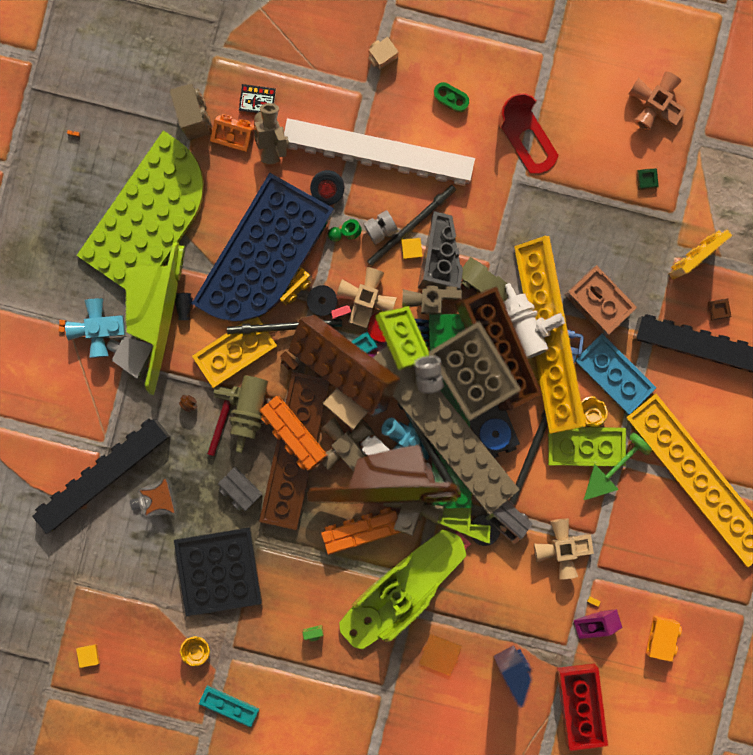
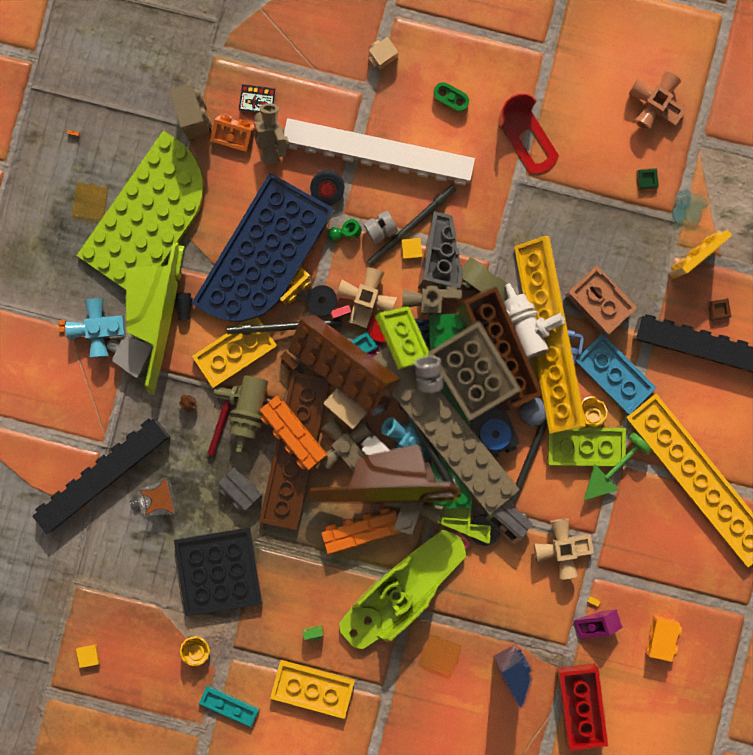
none -> clear yellow piece [72,182,109,220]
none -> yellow plate [270,660,355,719]
none -> sand blue hair [520,397,547,427]
none -> clear light blue plate [672,190,708,225]

